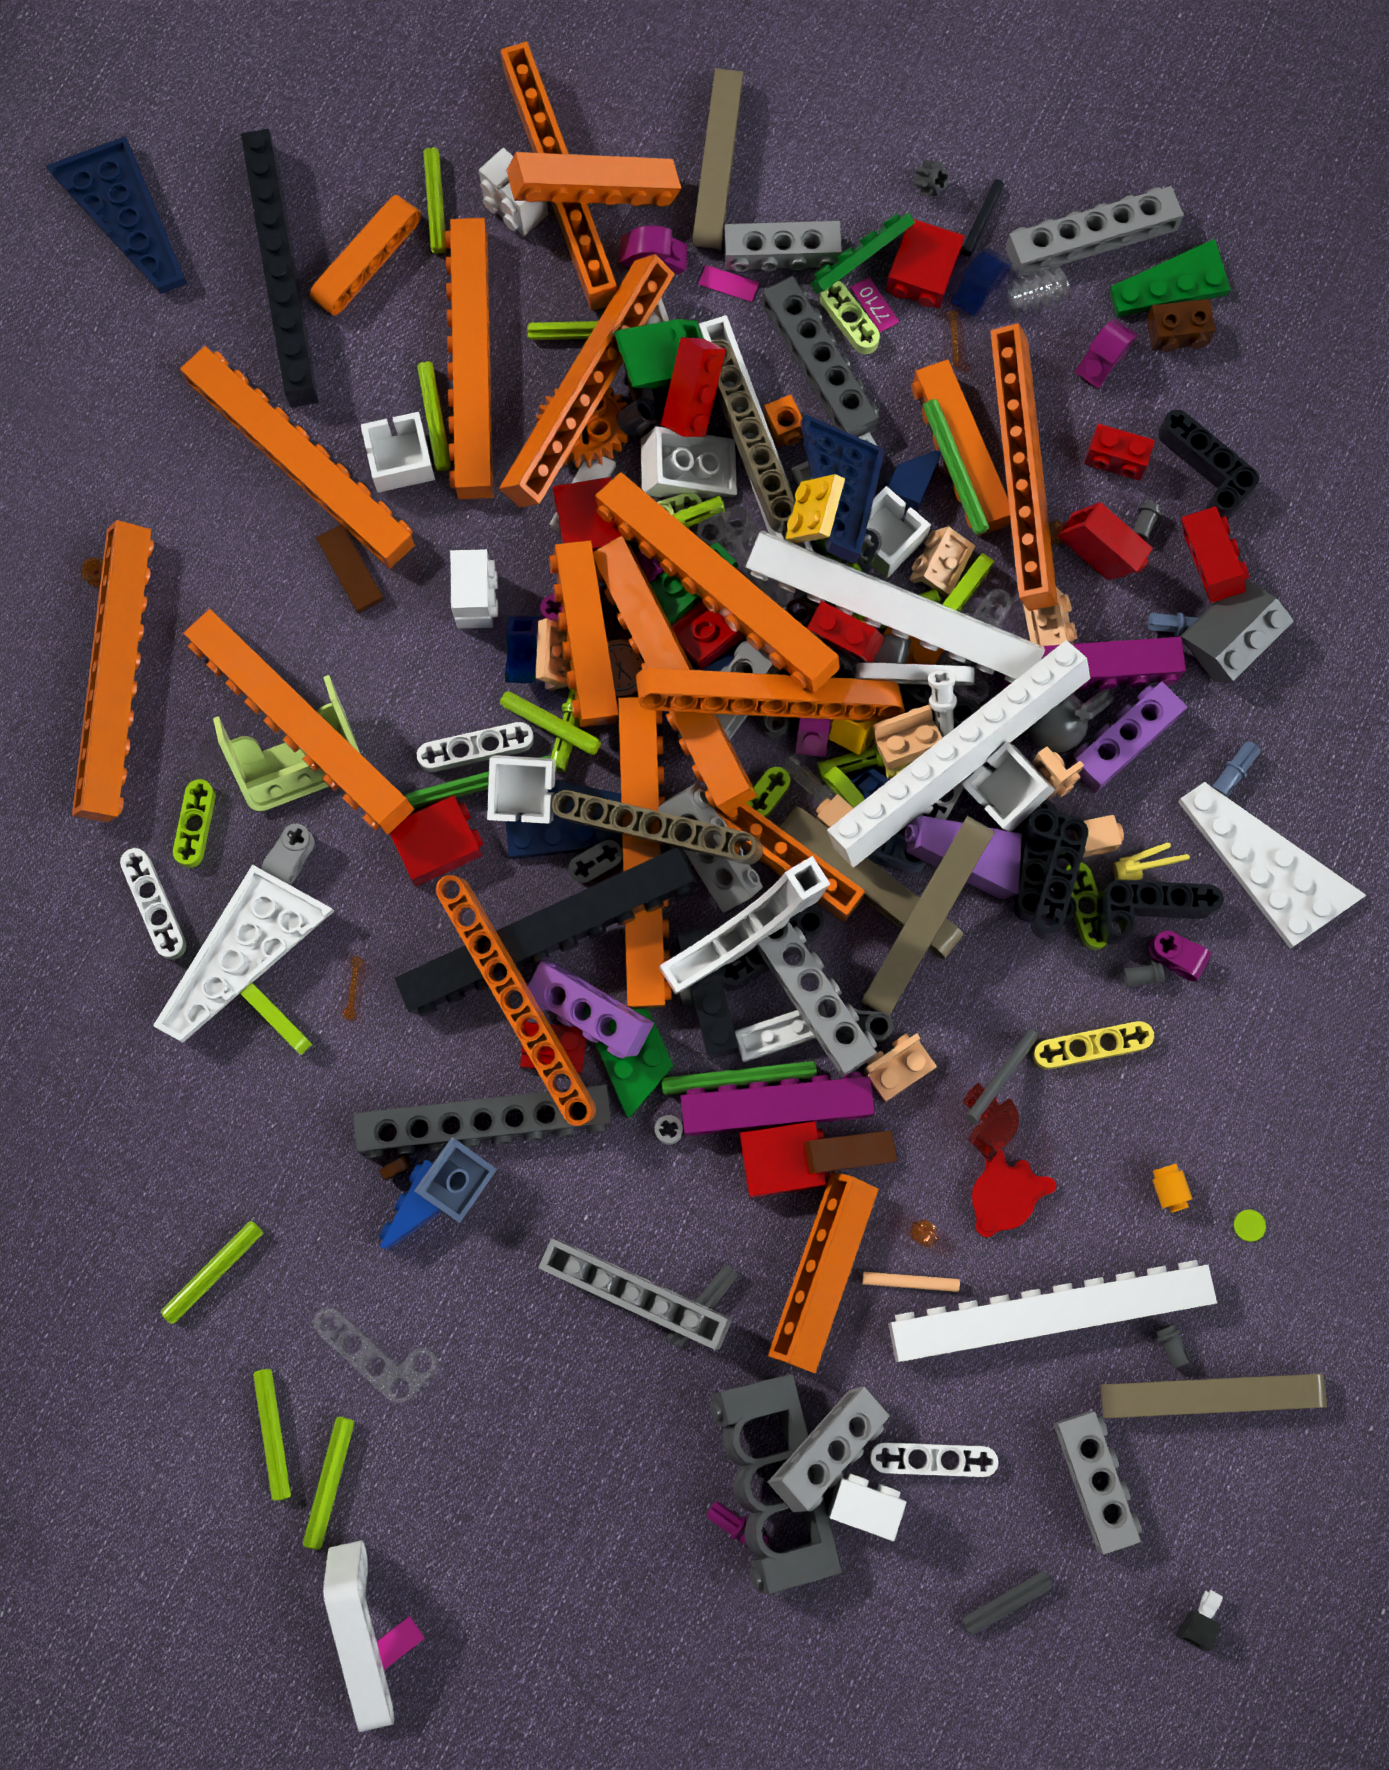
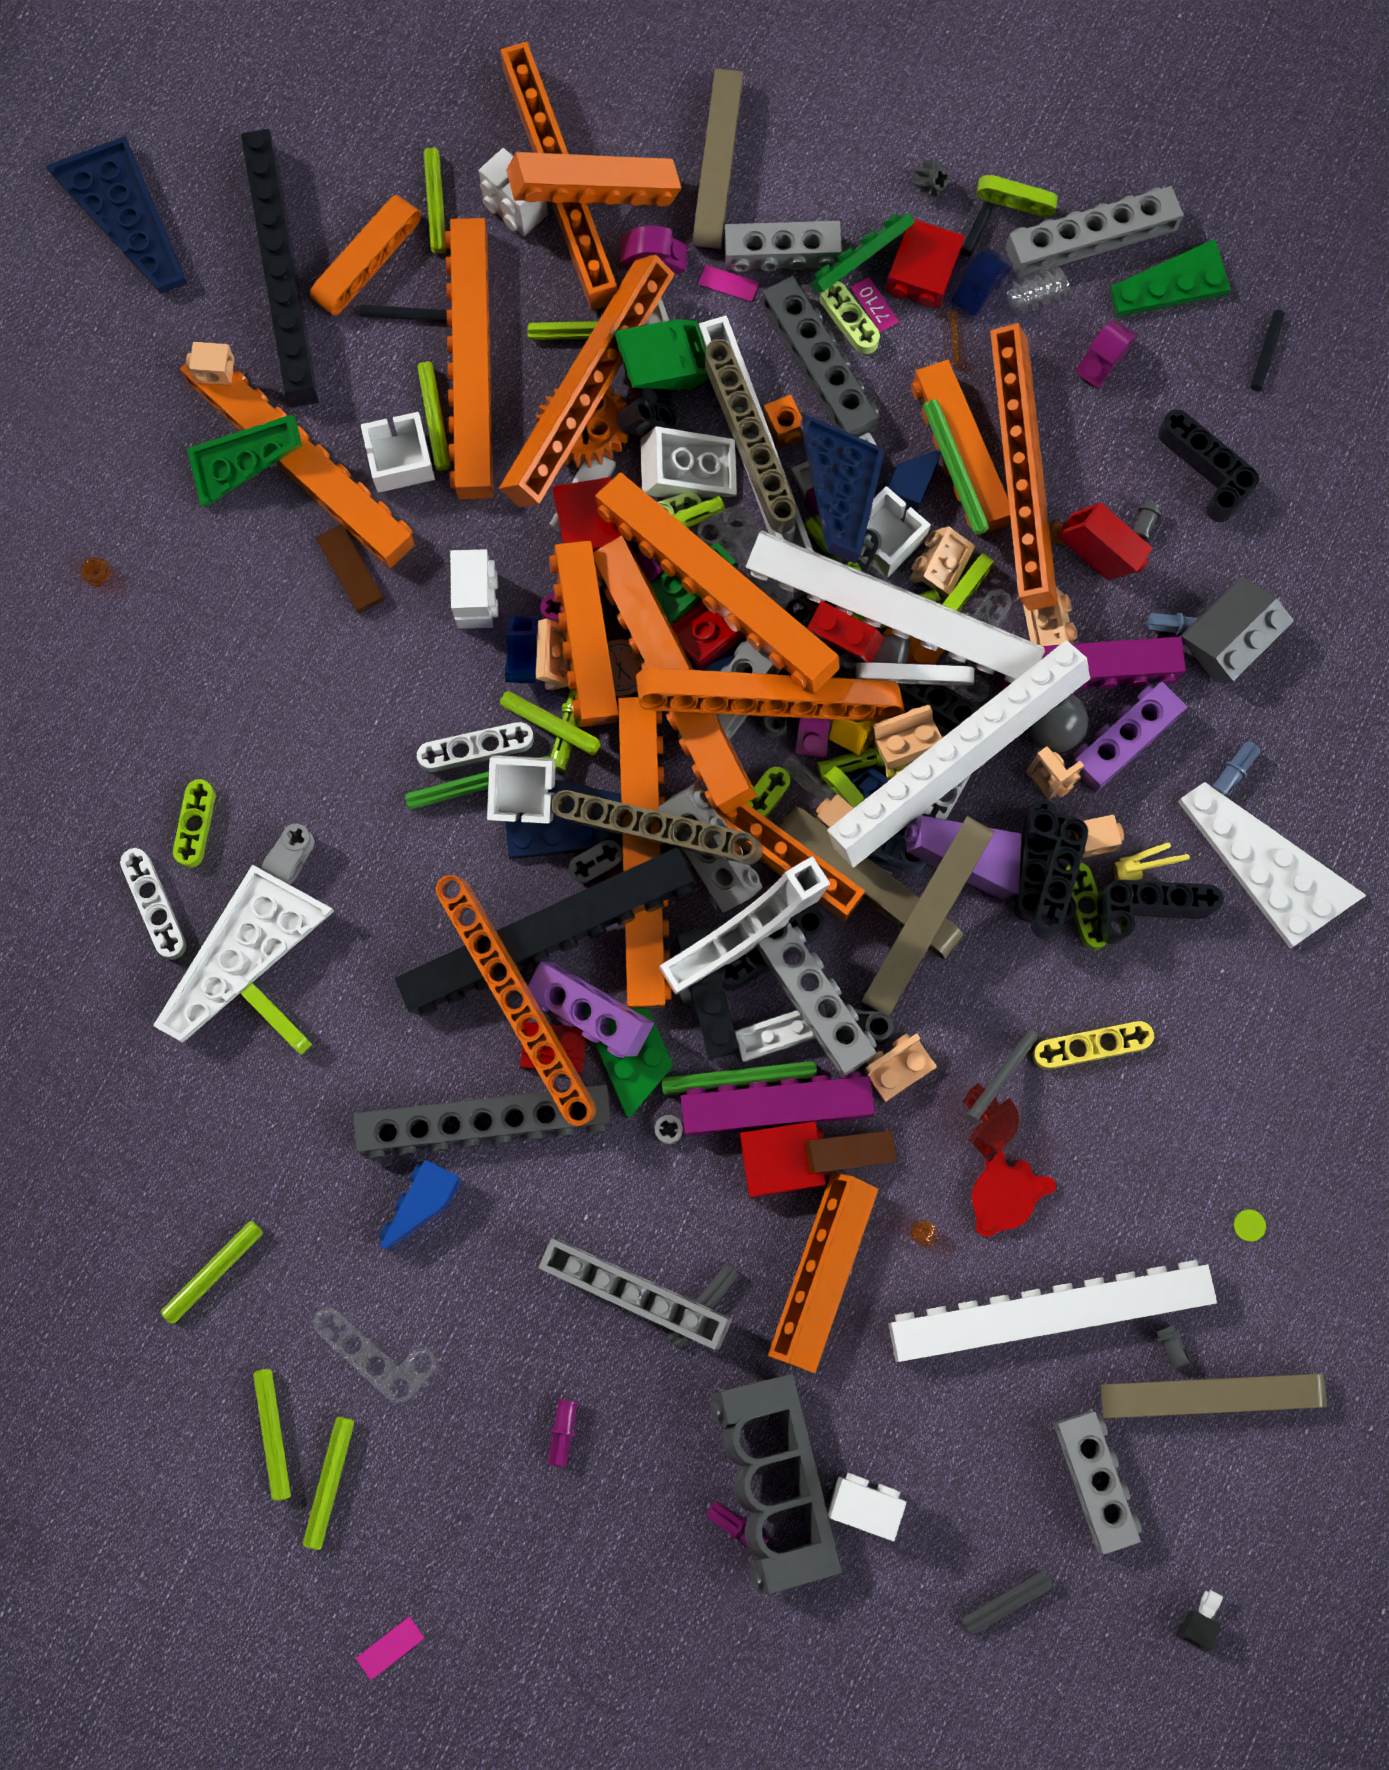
orange brick [72,520,154,823] -> none
orange brick [184,609,414,835] -> none
yellowish green windscreen [213,675,360,811] -> none
white beam [323,1540,394,1732] -> none
clear orange hinge [343,956,363,1020] -> none
reddish brown tile [378,1155,411,1181] -> none
red brick [390,795,484,887] -> none
sand blue slope [414,1137,497,1223] -> none
red brick [661,337,726,437] -> none
light grey brick [768,1386,890,1512] -> none
yellow plate [786,474,845,543] -> none
light nougat bar [862,1272,960,1292] -> none
white beam [870,1442,999,1477] -> none
white pin [928,670,957,738] -> none
white piece [962,741,1056,832] -> none
dark grey axle [1075,689,1114,723] -> none
red brick [1084,423,1155,481] -> none
dark grey pin [1123,961,1165,988] -> none
reddish brown brick [1146,299,1216,352] -> none
magenta piece [1147,931,1212,982] -> none
light orange brick [1152,1163,1193,1213] -> none
red brick [1181,506,1249,603] -> none
none -> light nougat brick [186,342,235,385]
none -> green wing [187,415,302,507]
none -> black bar [360,305,447,322]
none -> magenta axle [548,1399,579,1467]
none -> lime beam [976,175,1058,217]
none -> black bar [1250,310,1285,391]

